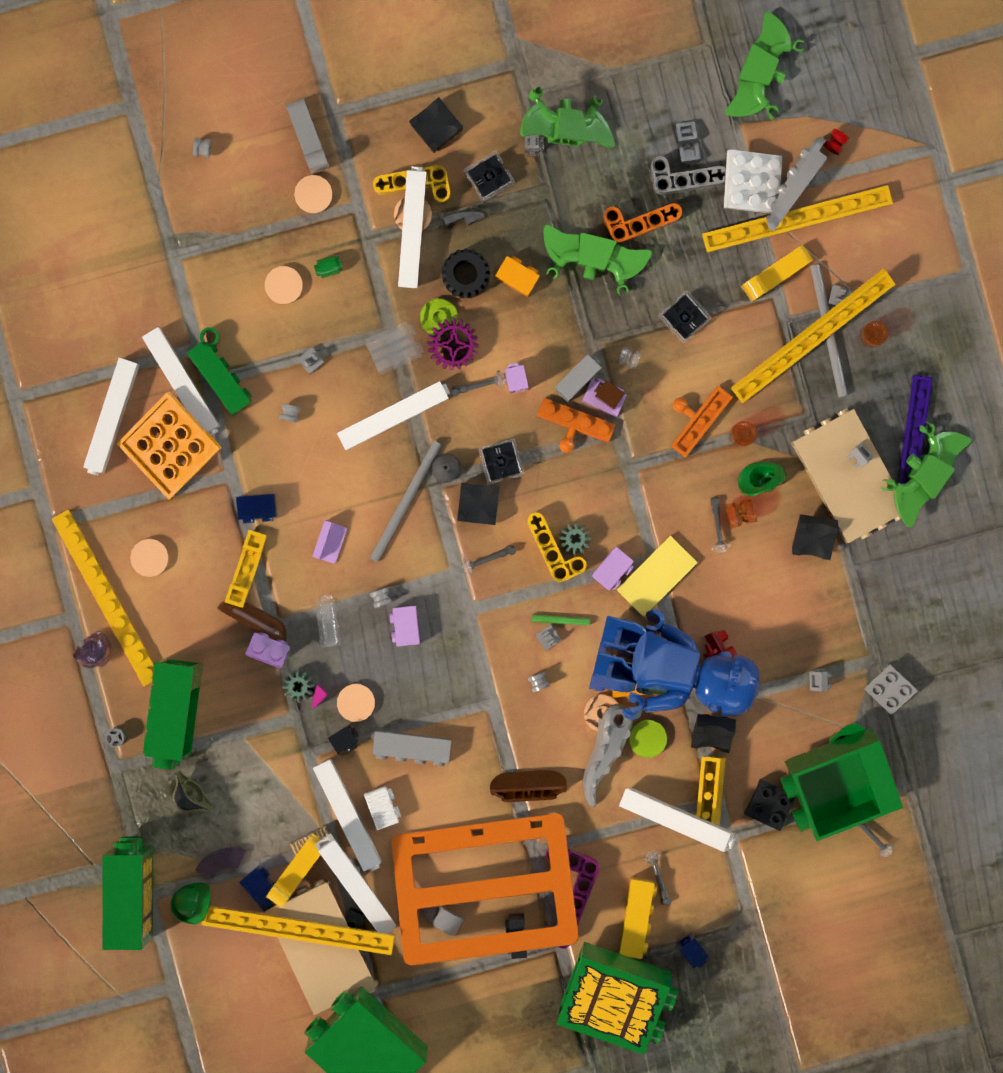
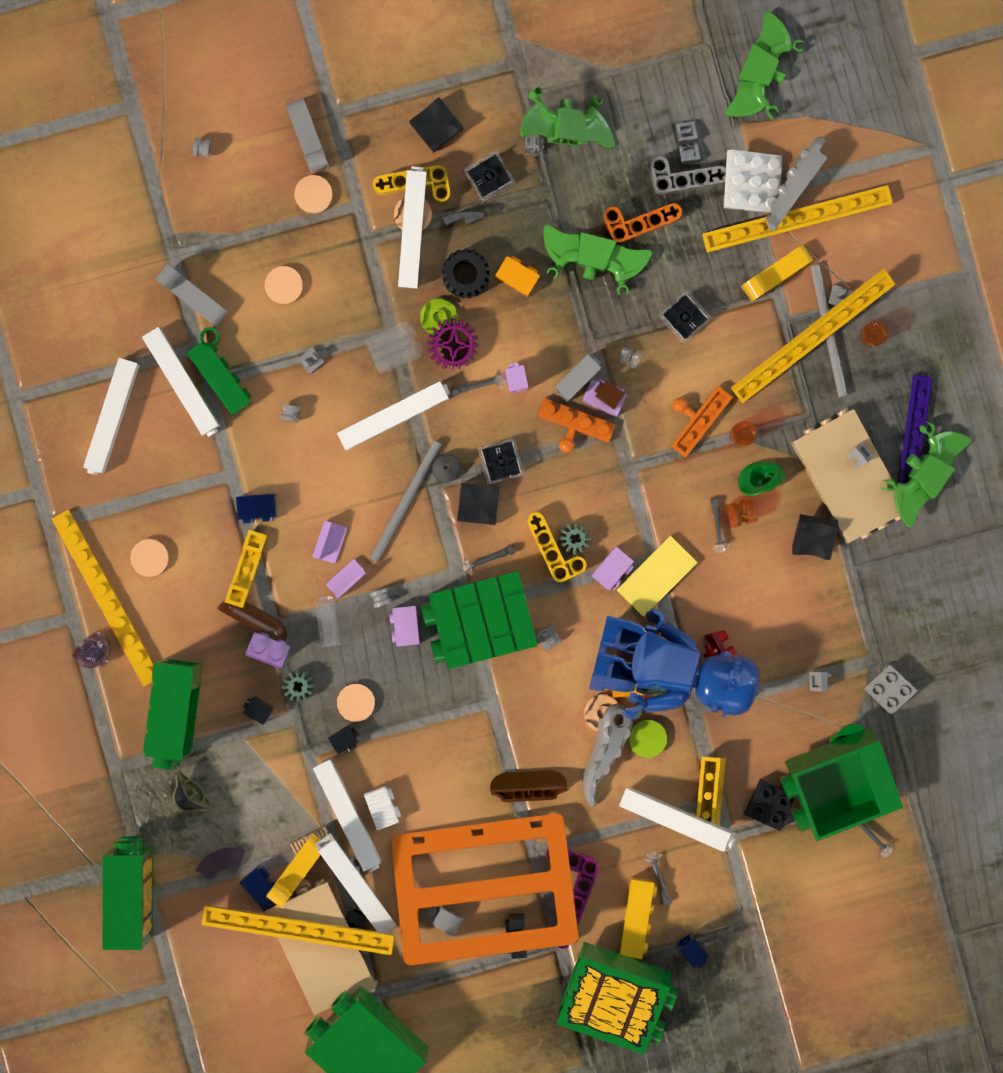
light grey wheel [105,727,127,747] -> none
light orange piece [117,391,222,500] -> none
green hat [170,882,211,925] -> none
dark pink slope [312,684,328,708] -> none
green brick [314,255,343,279] -> none
light grey brick [372,730,452,766] -> none
light grey wheel [528,671,550,692] -> none
bright green bar [532,614,590,626] -> none
black brick [691,714,736,753] -> none
red wheel [823,129,849,155] -> none
none -> light grey beam [155,264,228,327]
none -> black brick [243,696,275,725]
none -> lavender panel [326,559,367,599]
none -> green brick [421,571,538,670]

